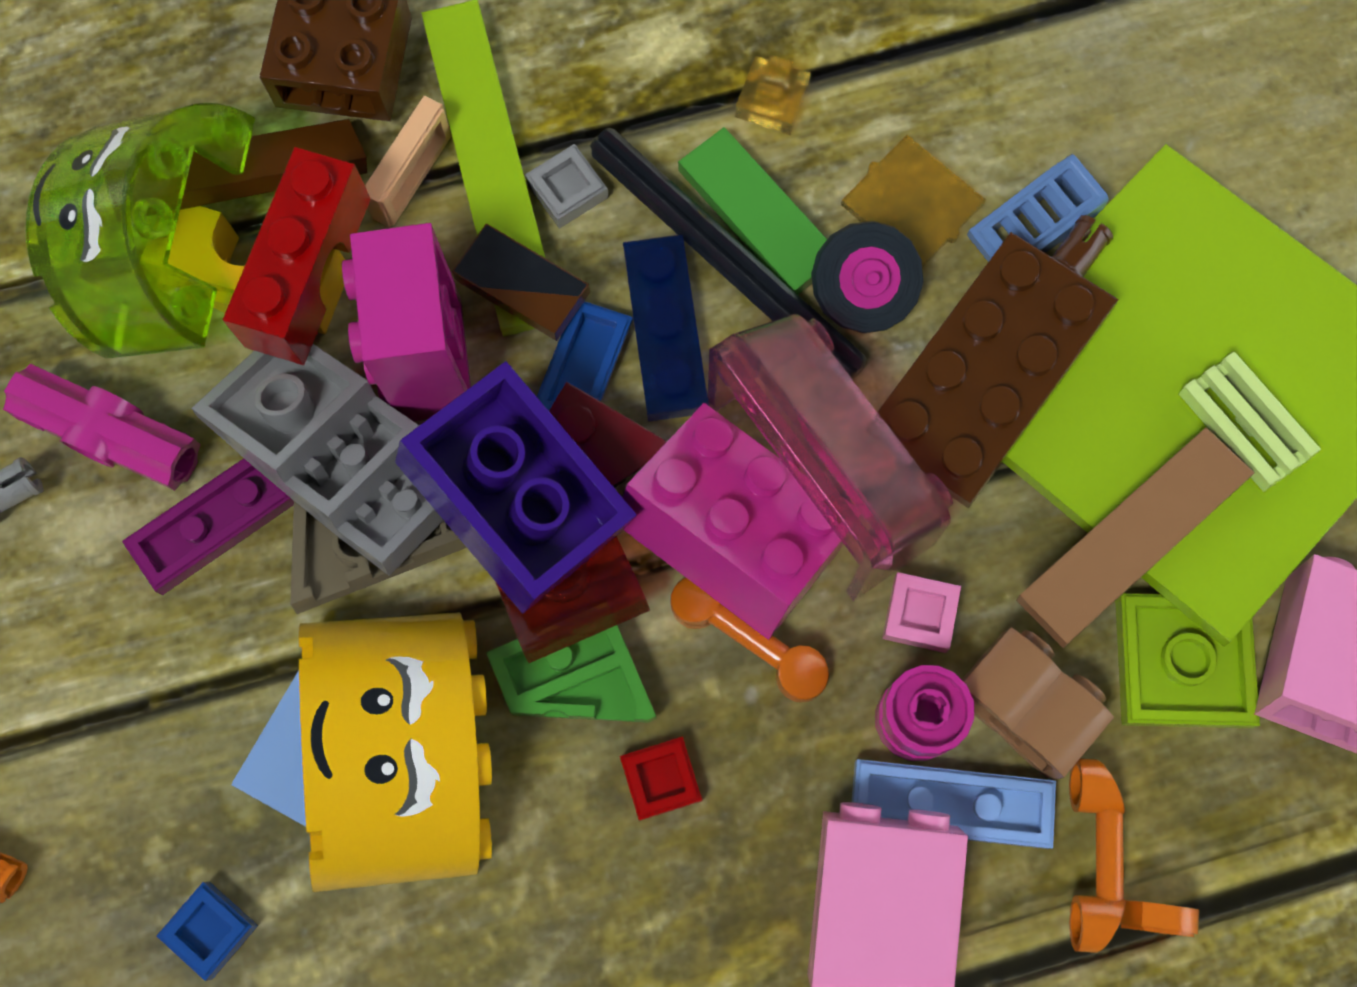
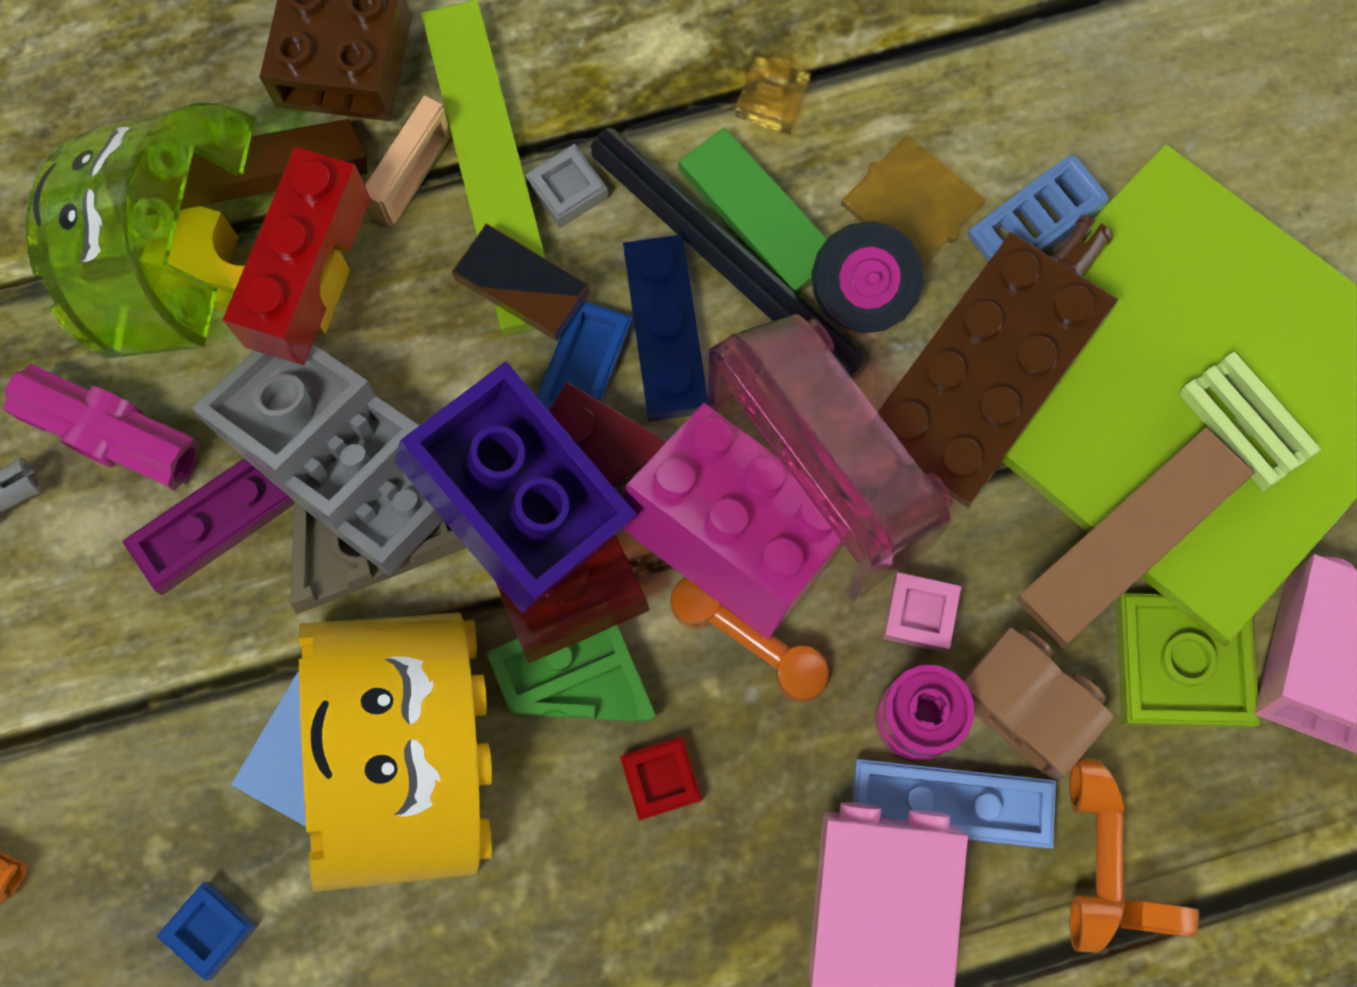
dark pink brick [342,223,471,421] -> none

